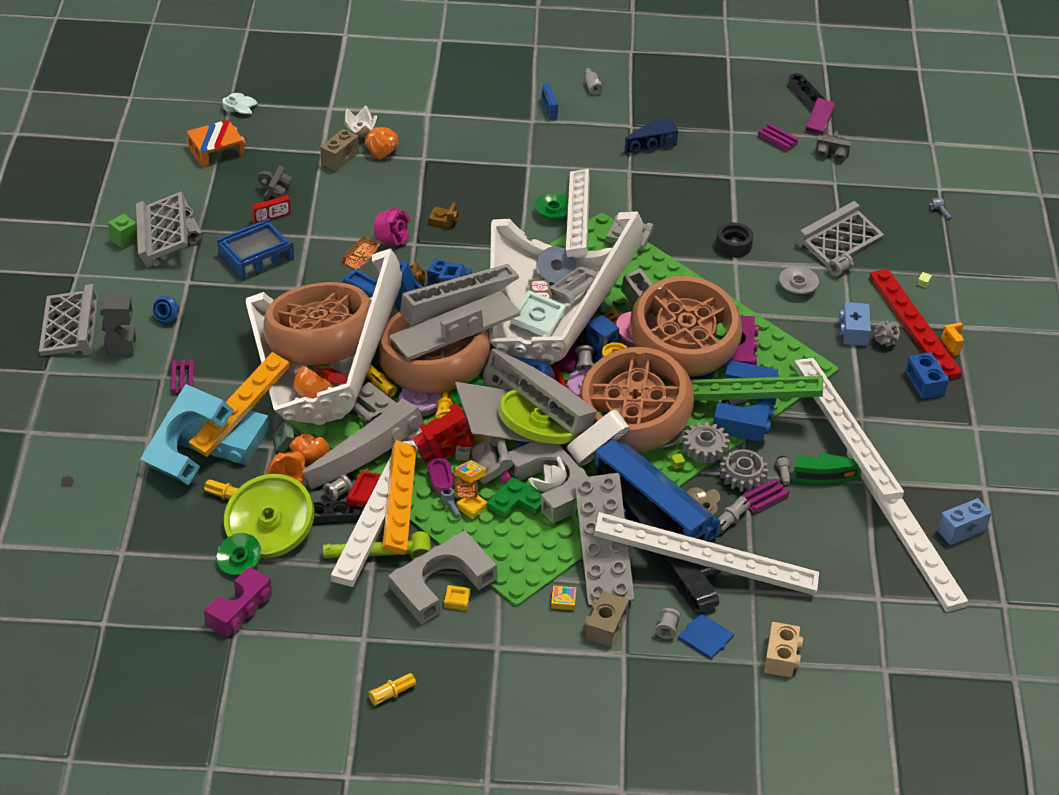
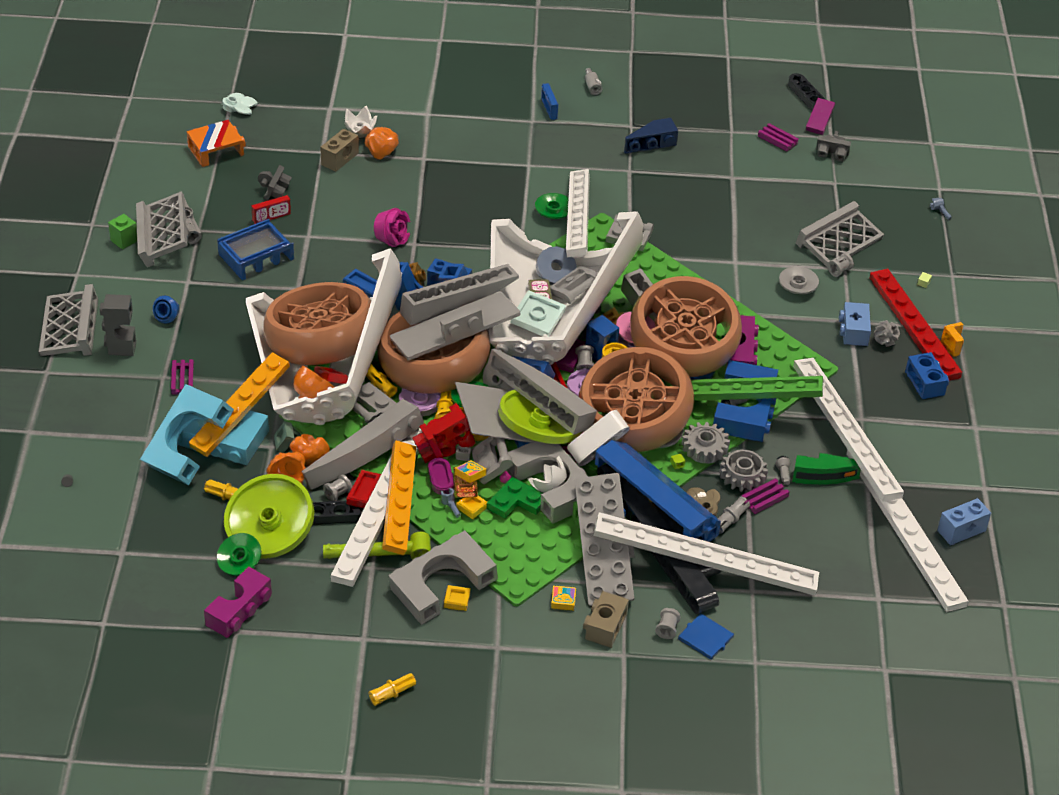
clear orange tile [341,236,380,270] -> none
pearl gold bracket [428,203,459,229] -> none
black tyre [716,222,754,257] -> none
tan brick [764,622,803,678] -> none

